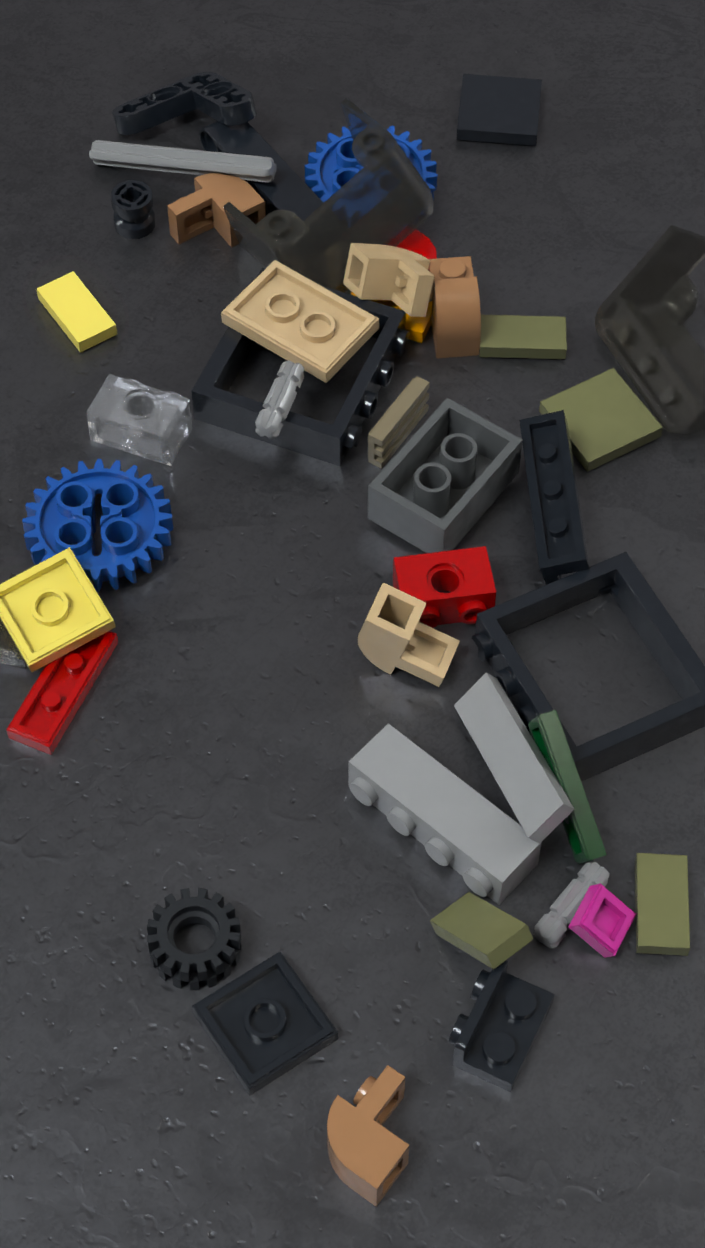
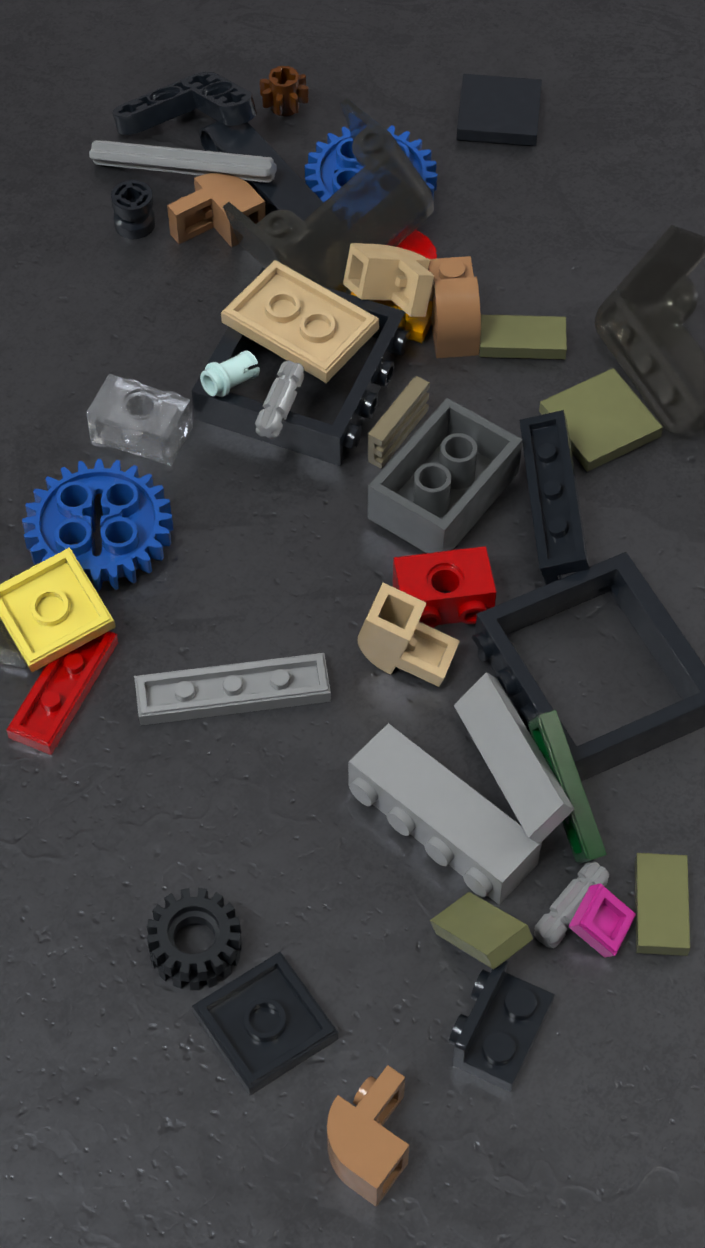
light yellow tile [37,271,117,353] -> none
none -> light grey tile [134,653,331,726]
none -> light aqua pin [200,351,260,397]
none -> reddish brown gear [260,66,309,116]

